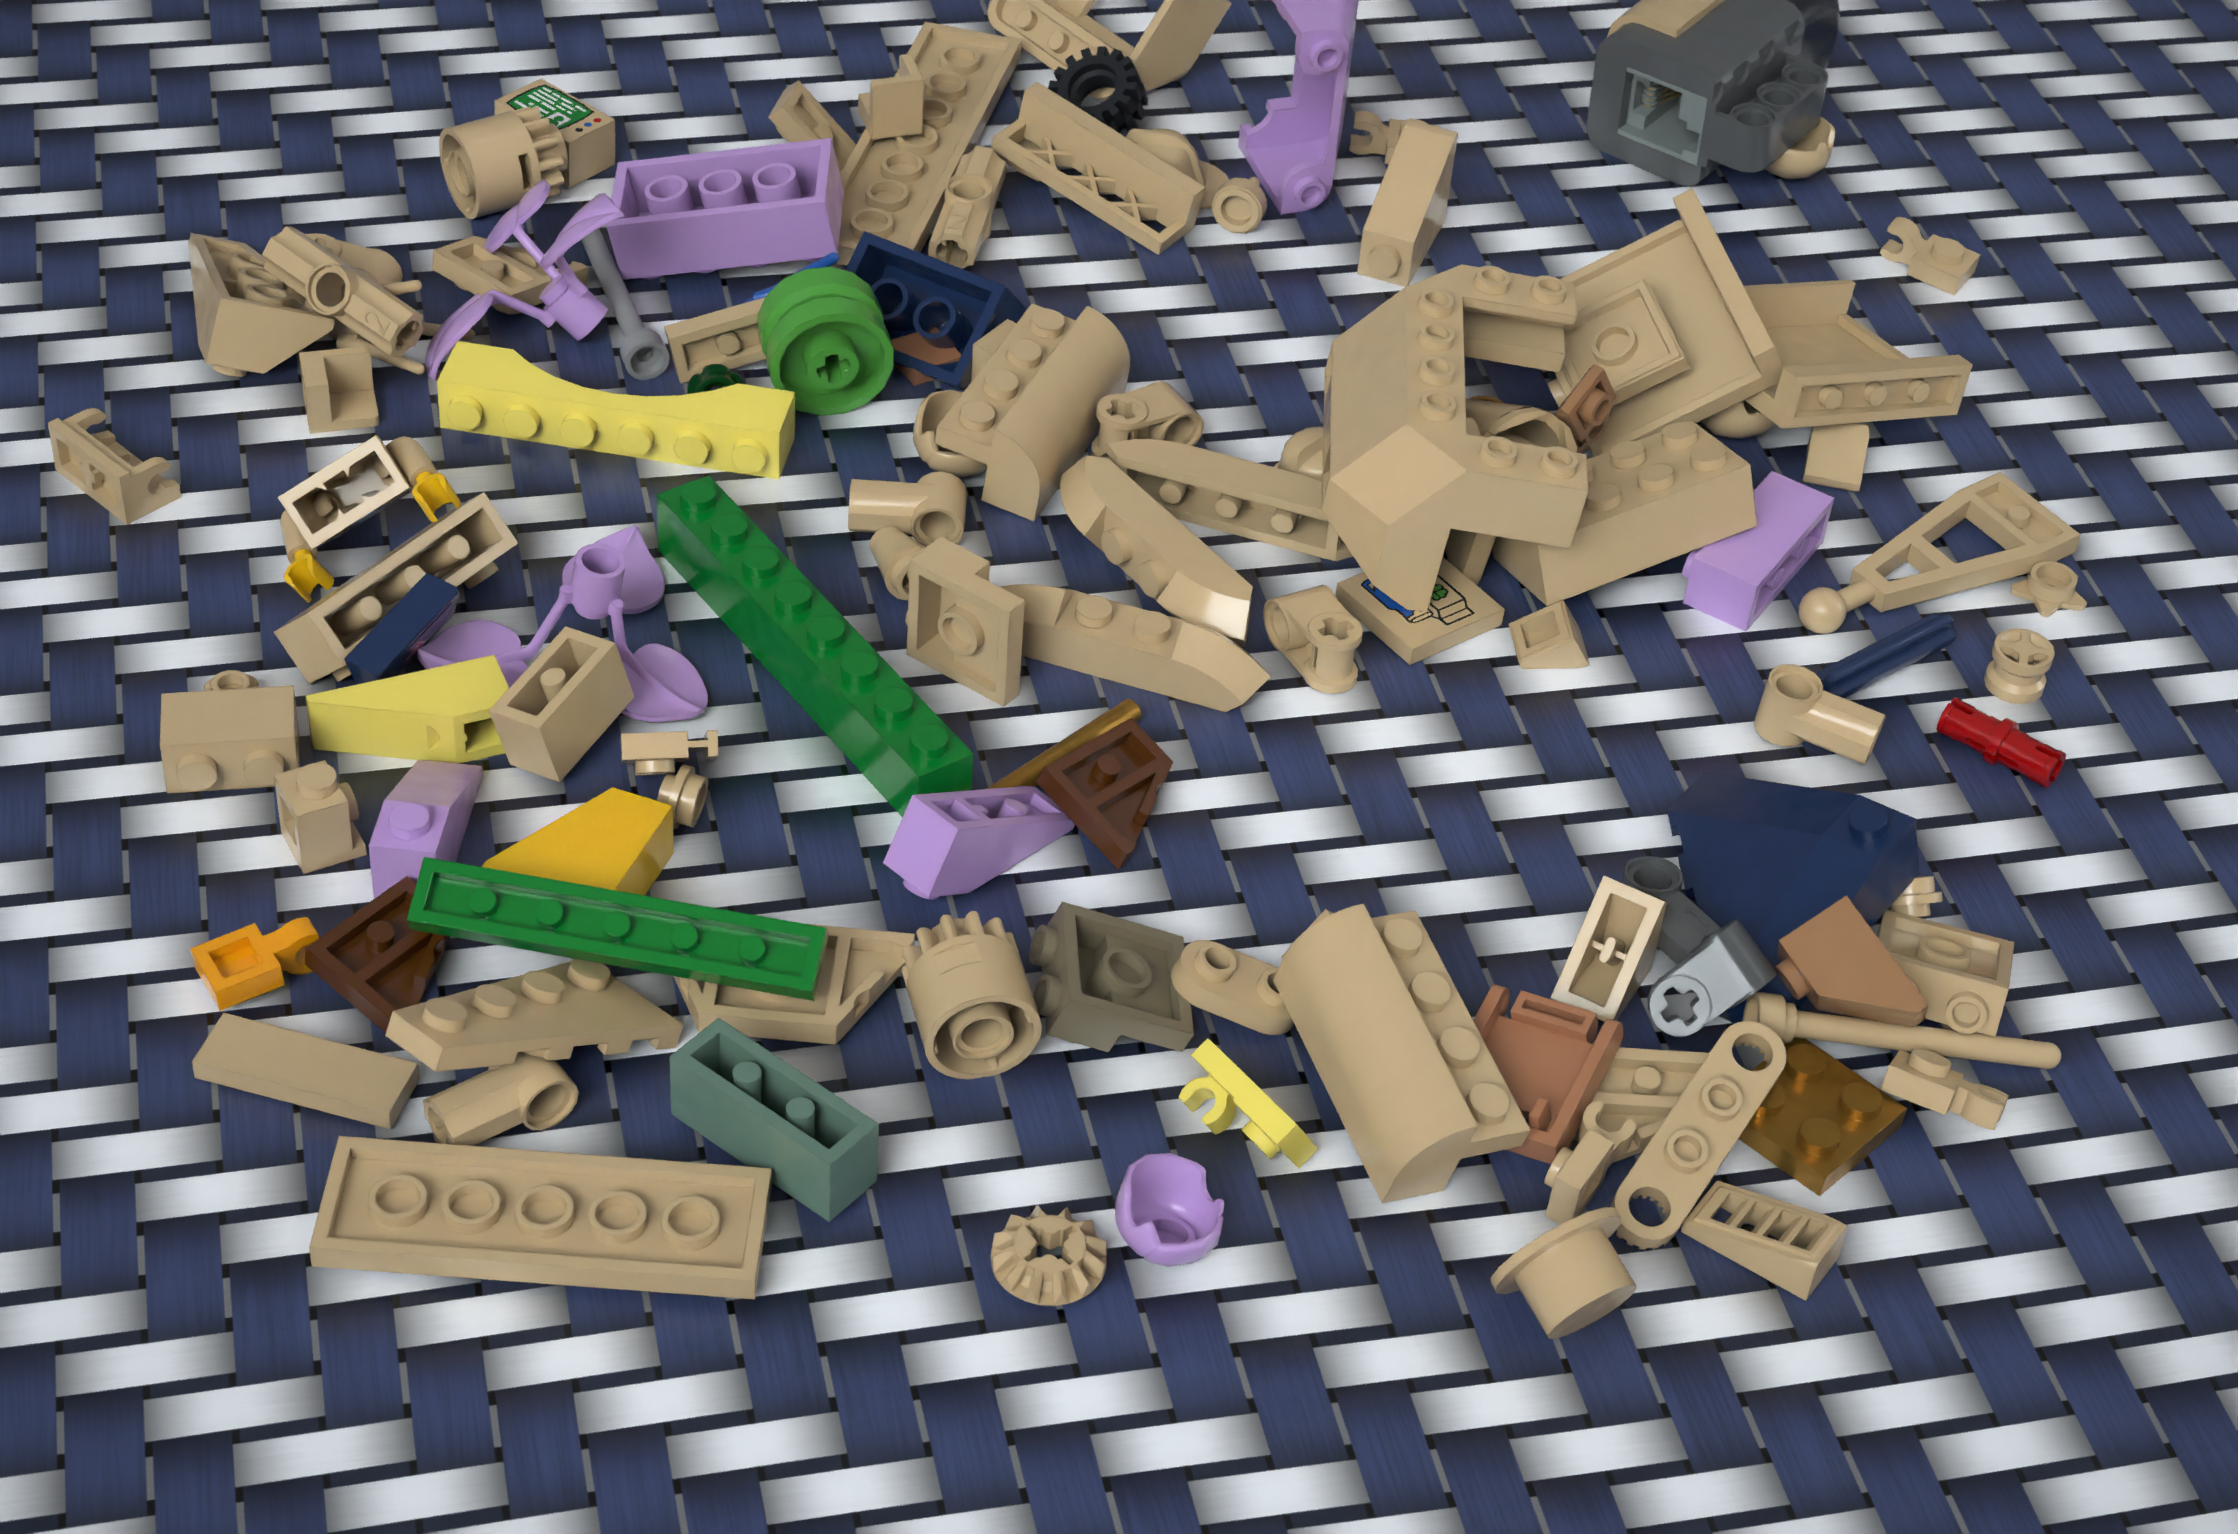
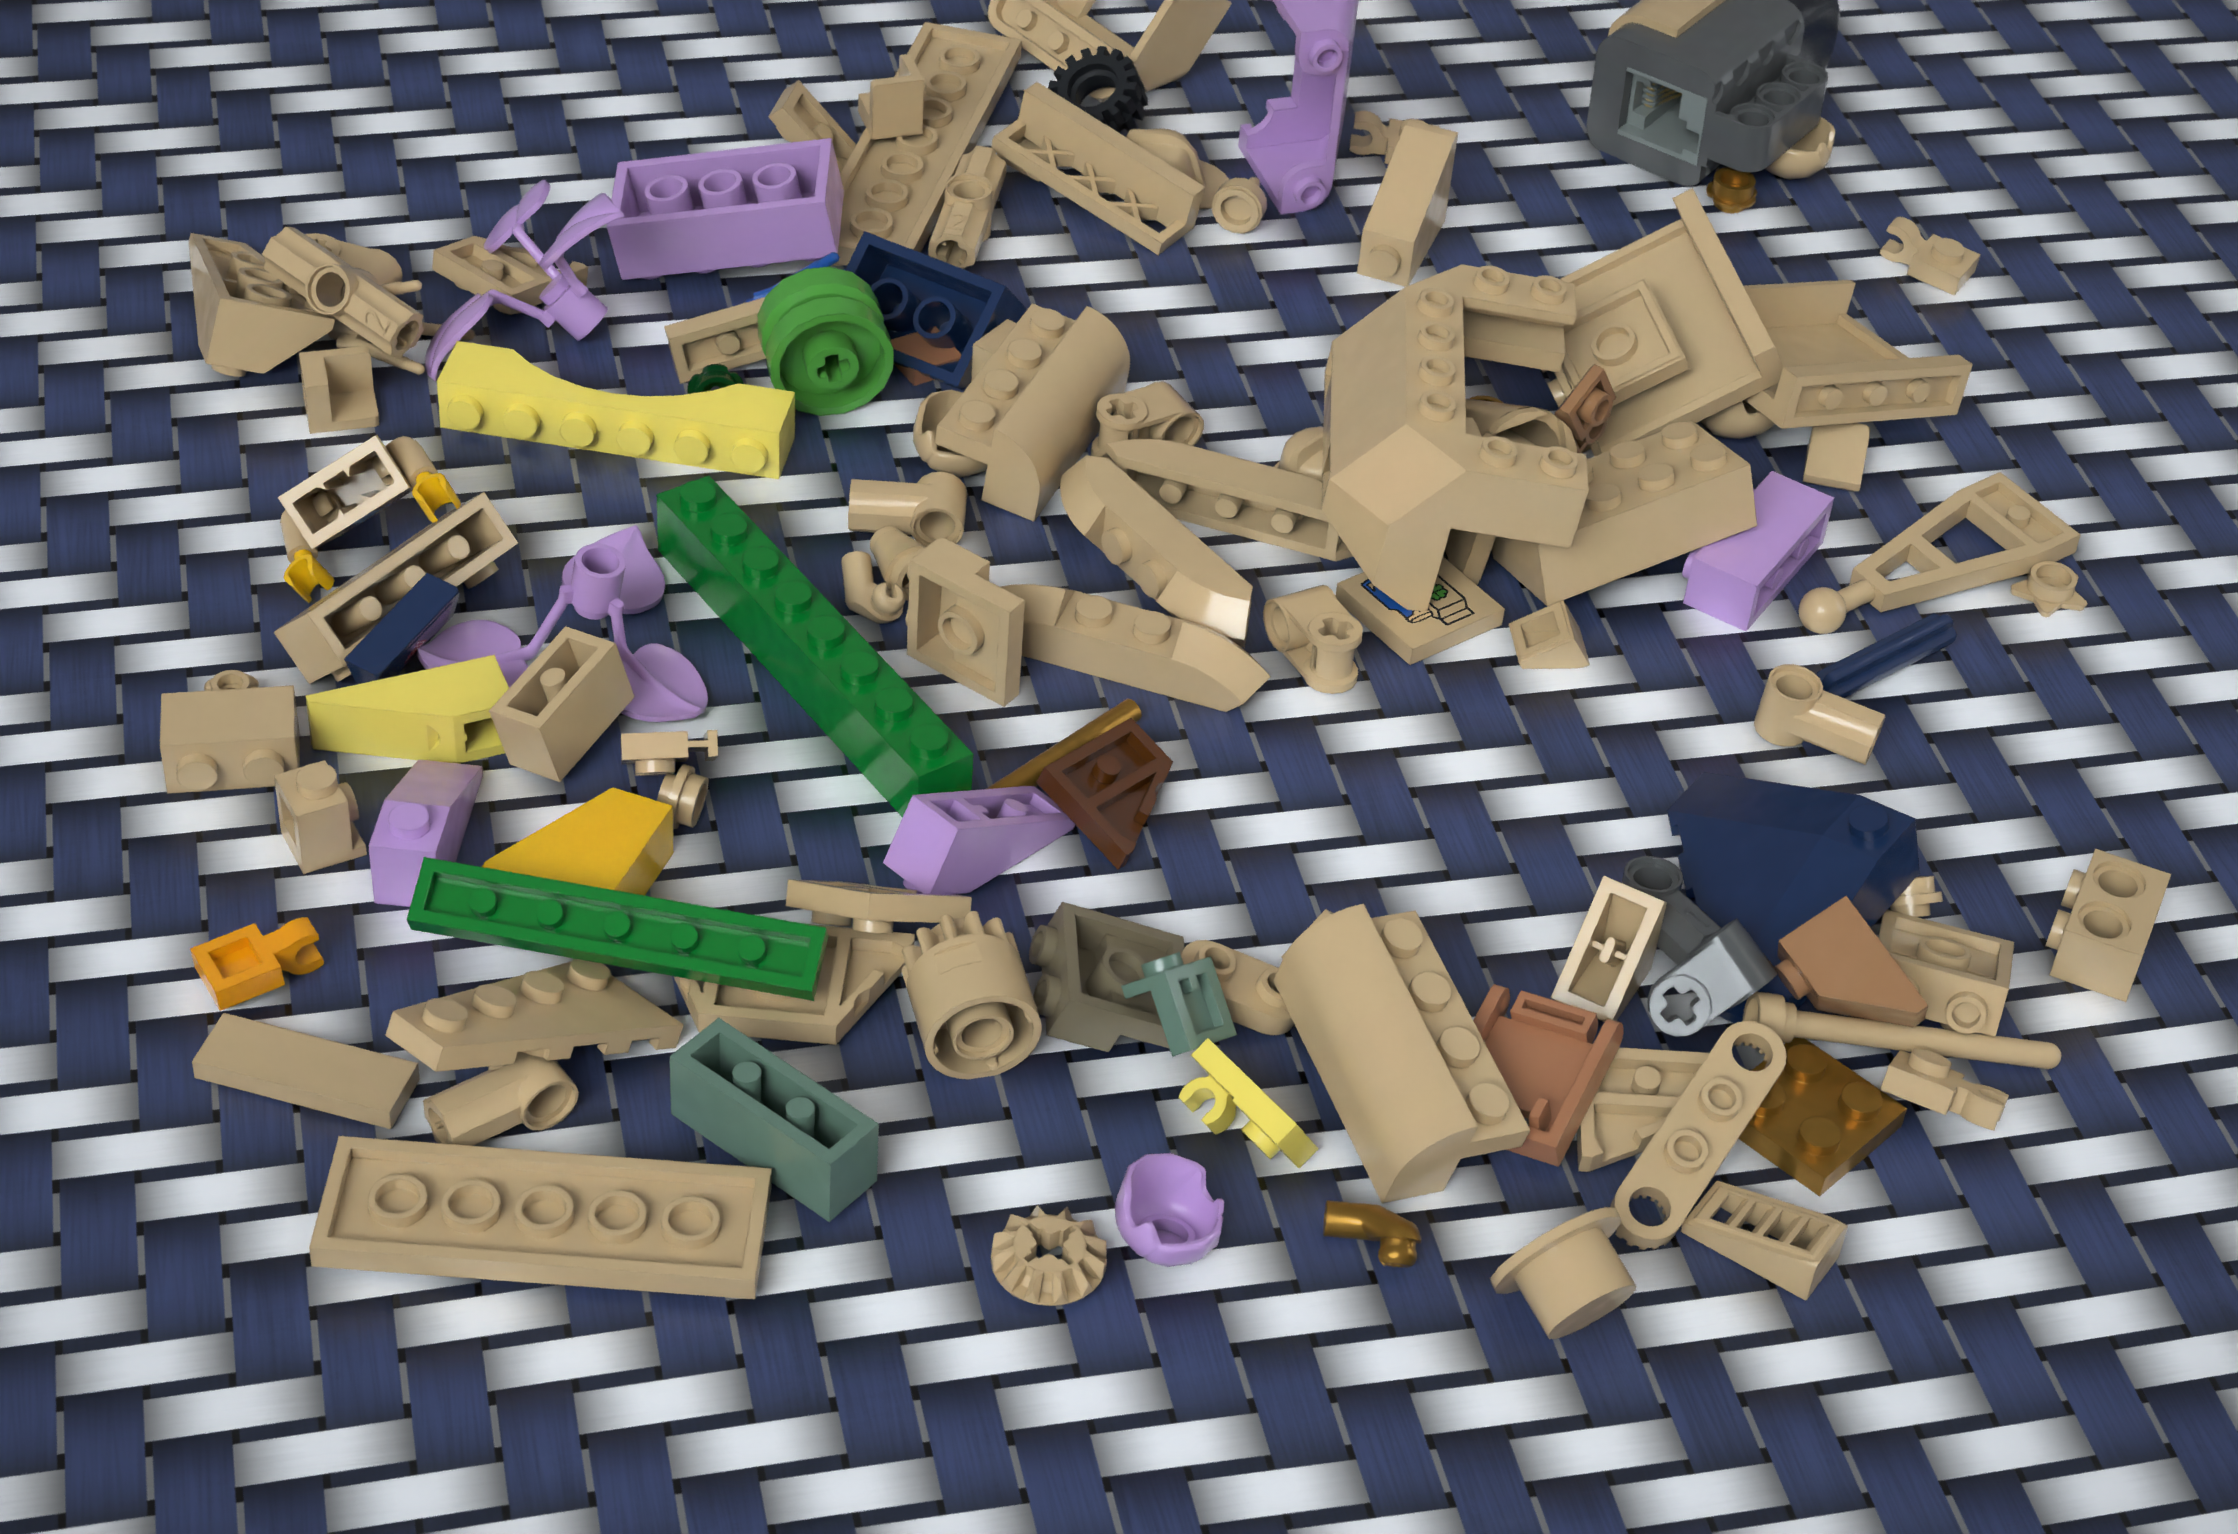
tan hinge [48,408,181,525] -> none
reddish brown wing [305,876,450,1033] -> none
tan gear [439,106,568,219] -> none
tan brick [494,79,615,188] -> none
light grey piece [581,228,670,380] -> none
tan plate [1544,1100,1636,1225] -> none
red pin [1936,697,2066,788] -> none
tan wheel [1984,628,2055,704] -> none
none -> tan wing [786,879,972,934]
none -> tan arm [841,551,905,624]
none -> sand green bracket [1121,952,1237,1057]
none -> pearl gold arm [1323,1201,1422,1268]
none -> pearl gold plate [1706,167,1757,213]
none -> tan brick [2045,849,2171,1002]

